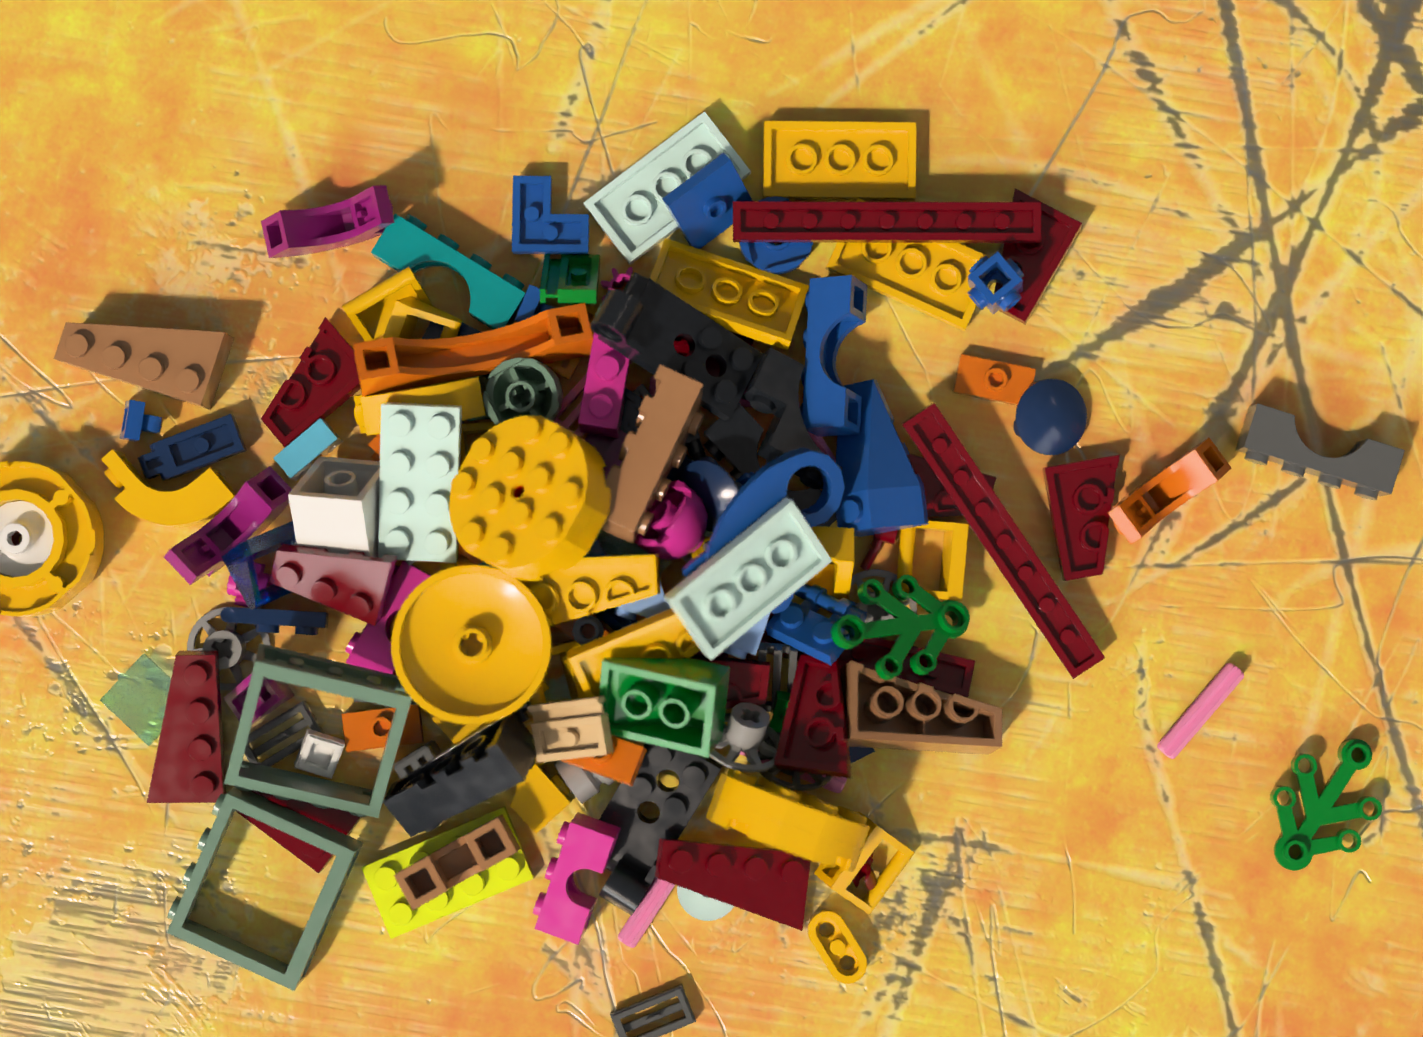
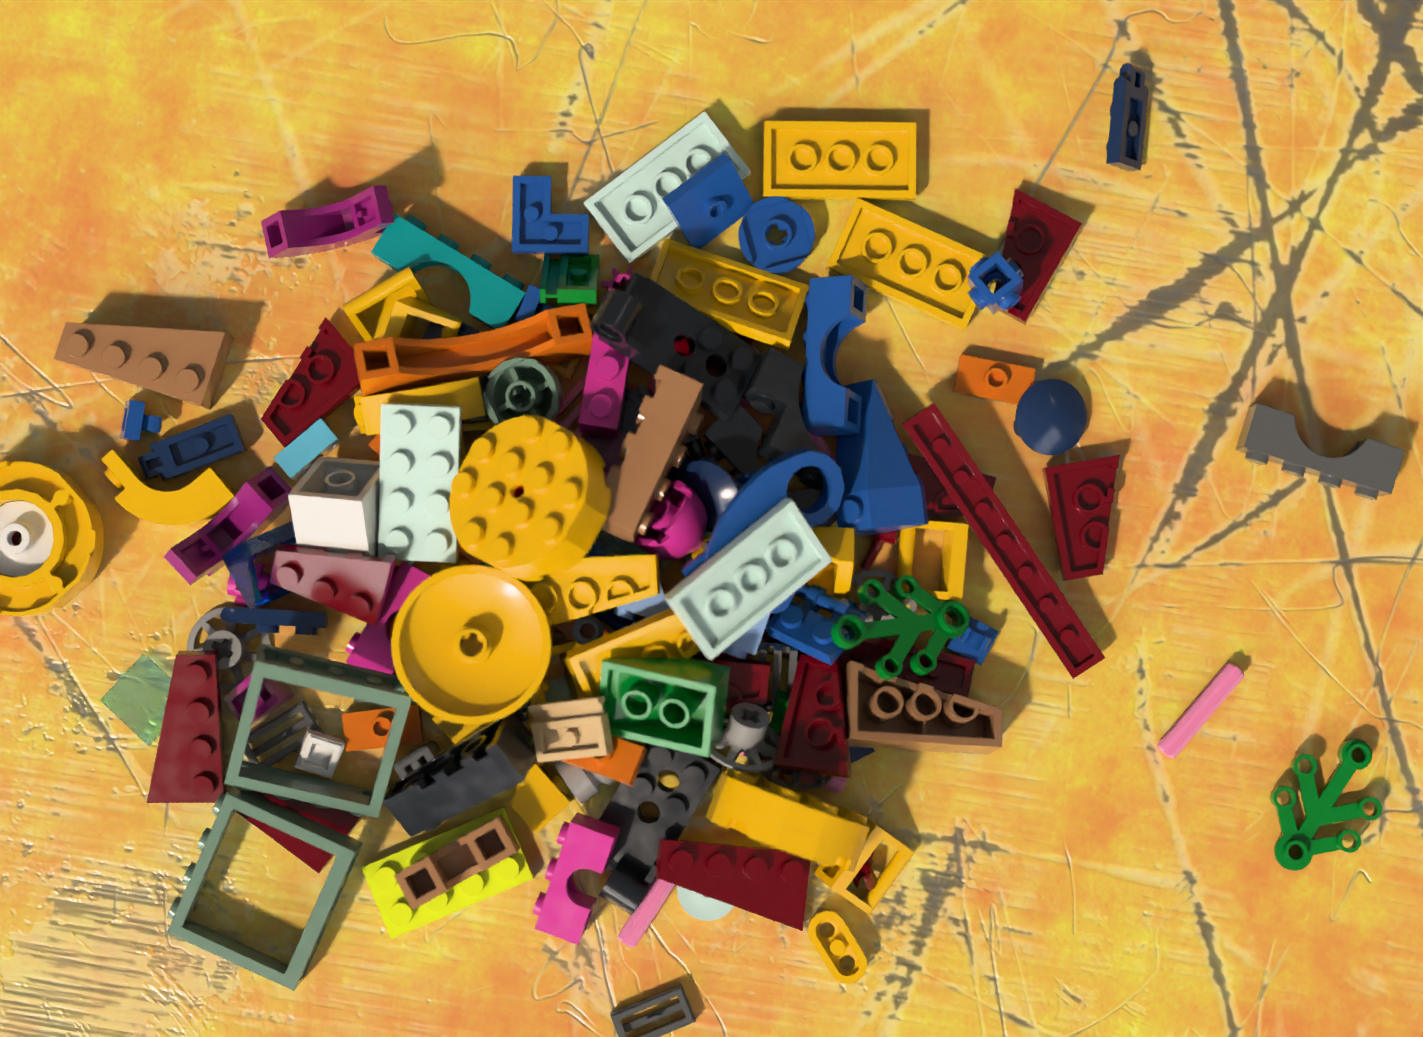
dark red plate [733,201,1041,243] -> none
orange arch [1108,437,1232,544] -> none
none -> blue tile [946,616,999,665]
none -> dark blue hinge [1106,63,1148,171]

